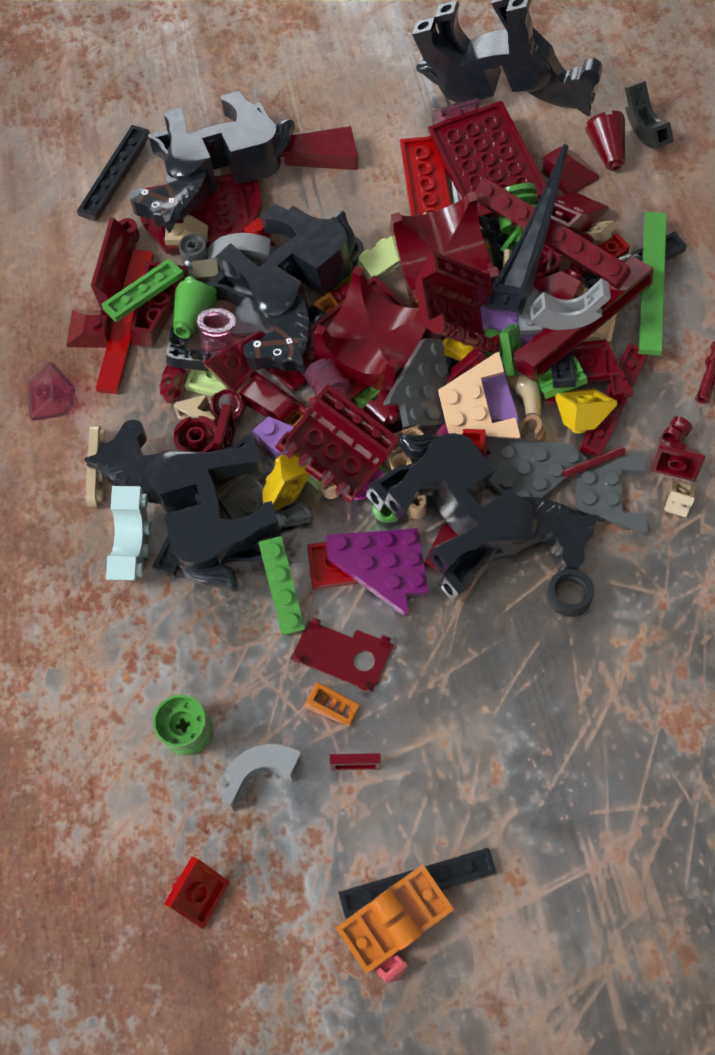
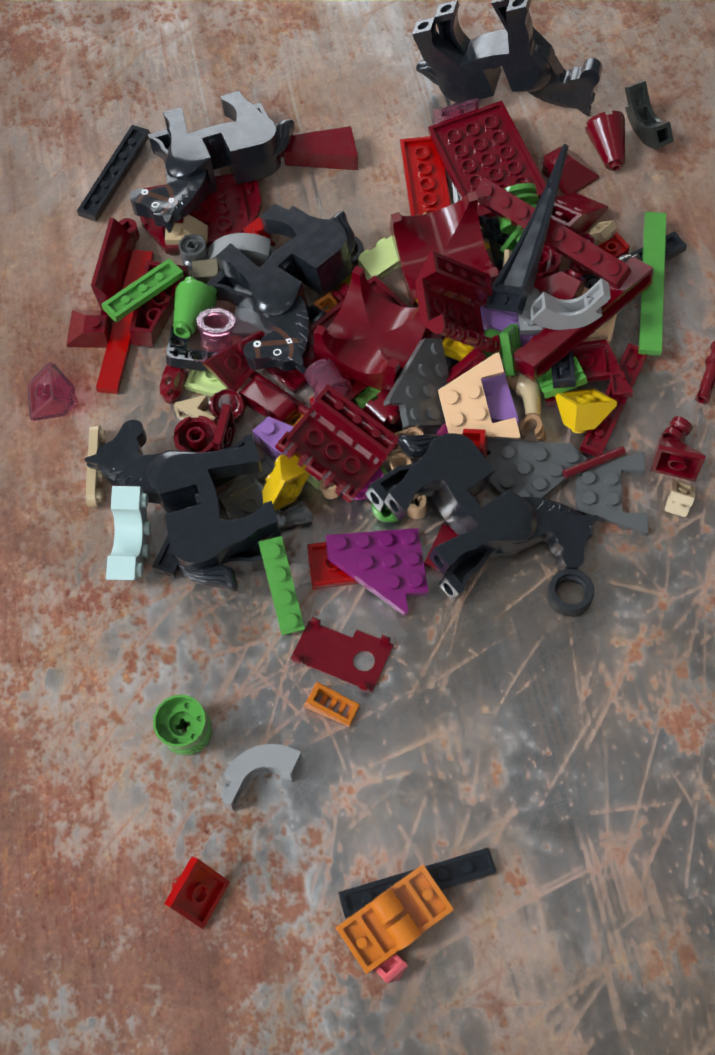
dark red tile [330,753,381,771] -> none

